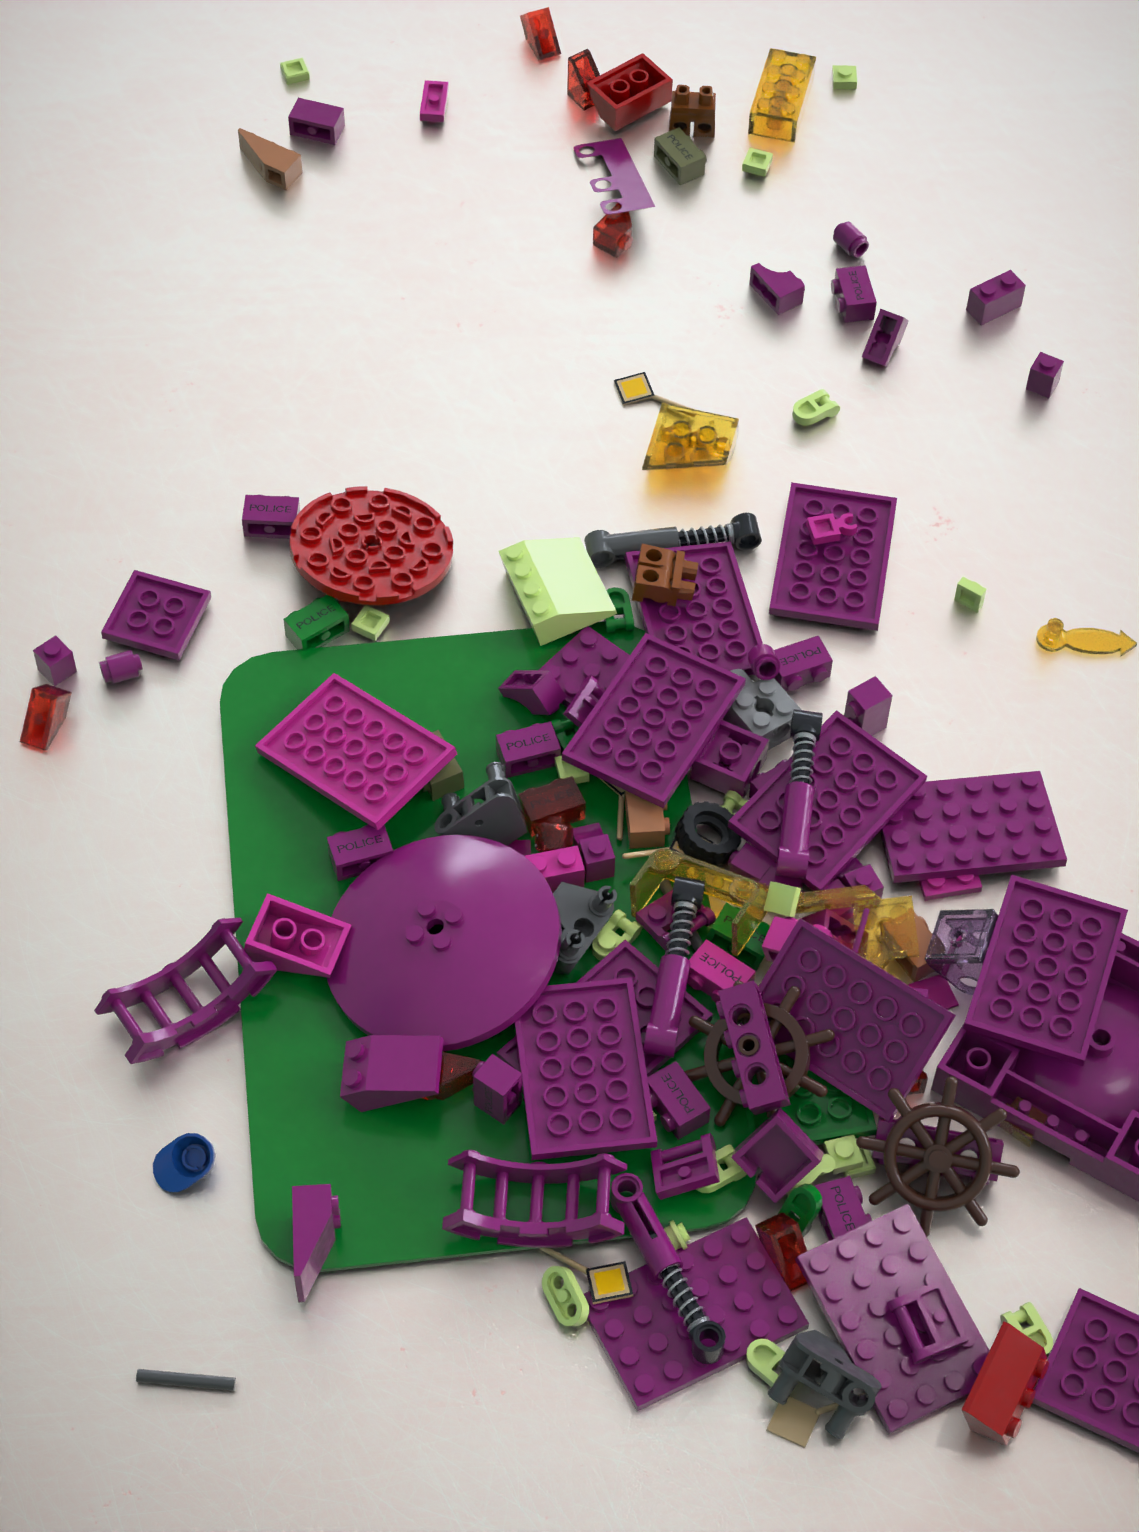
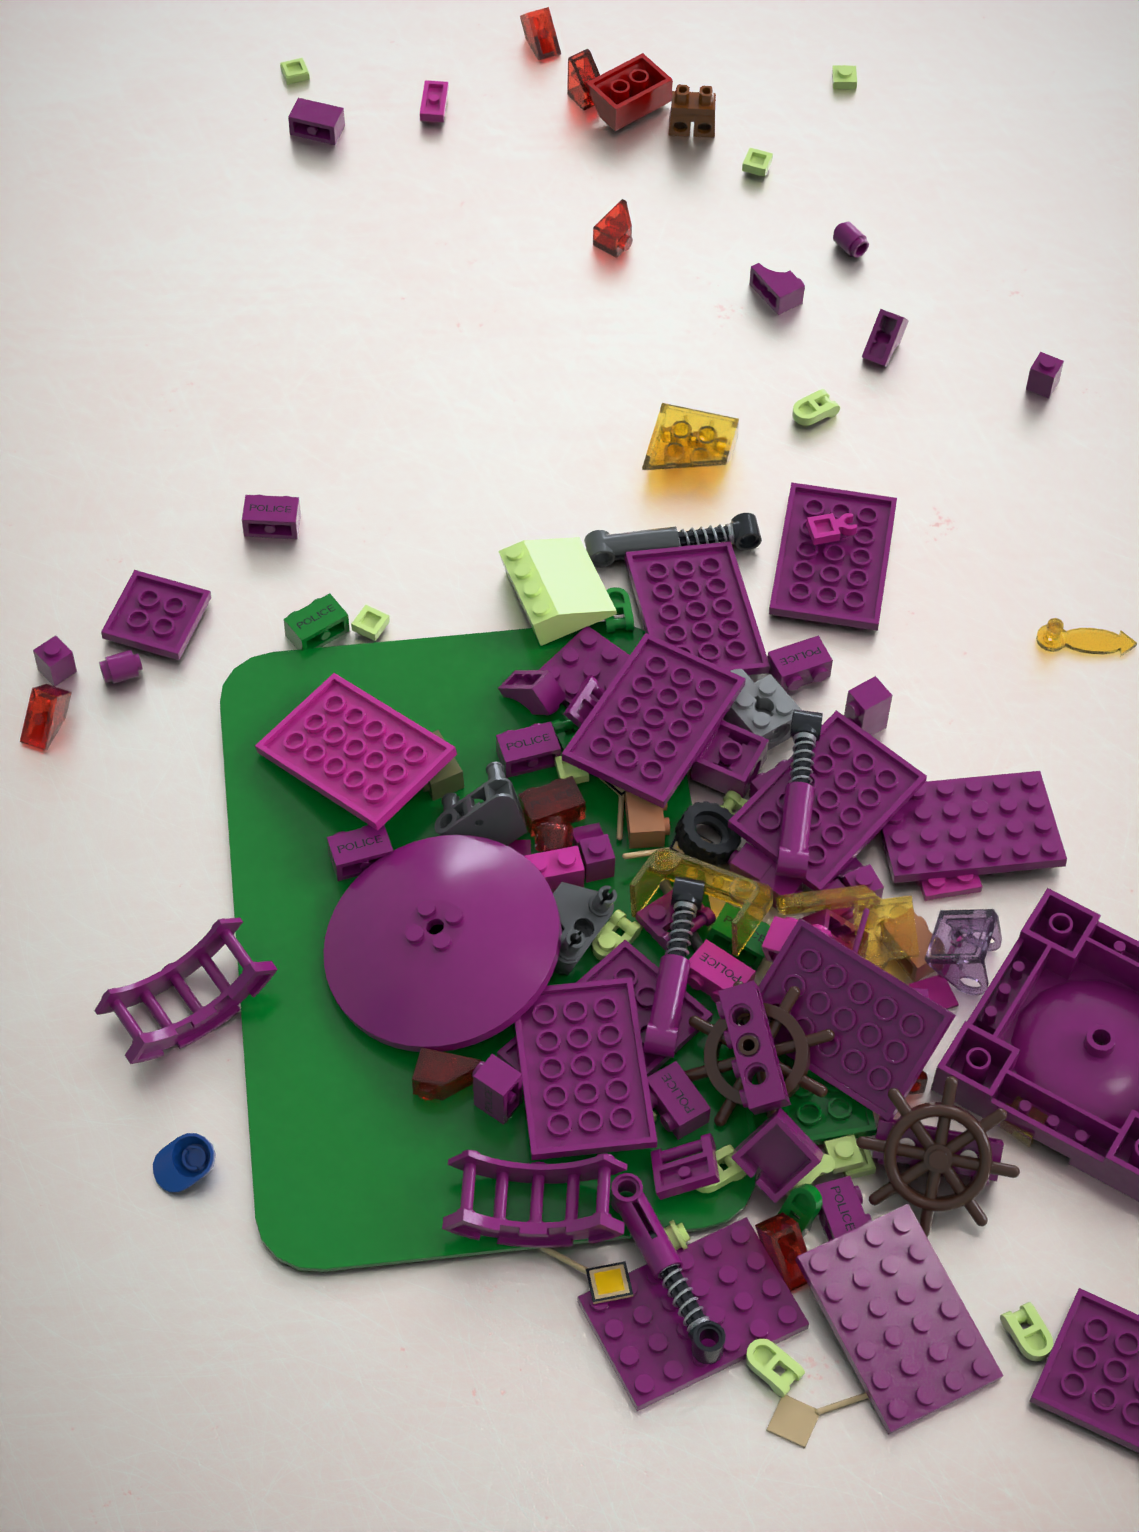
dark grey bar [136,1369,236,1391] -> none
nougat slope [238,128,303,190] -> none
dark pink slope [244,893,352,978] -> none
red plate [289,486,453,605] -> none
magenta slope [292,1184,341,1302] -> none
magenta slope [340,1035,444,1112] -> none
yellowish green plate [542,1266,589,1327] -> none
piece [573,138,656,215] -> none
piece [614,372,697,415] -> none
dark orange hips [631,543,698,606] -> none
olive brick [654,127,707,185] -> none
clear yellow brick [748,48,817,143] -> none
magenta brick [748,644,780,680] -> none
yellowish green tile [764,881,801,918] -> none
dark grey piece [768,1330,882,1439] -> none
magenta brick [831,265,877,323] -> none
magenta plate [887,1280,969,1364] -> none
yellowish green plate [954,577,987,613] -> none
red slope [962,1321,1049,1446] -> none
magenta plate [963,874,1128,1066] -> none
magenta brick [966,269,1026,326] -> none

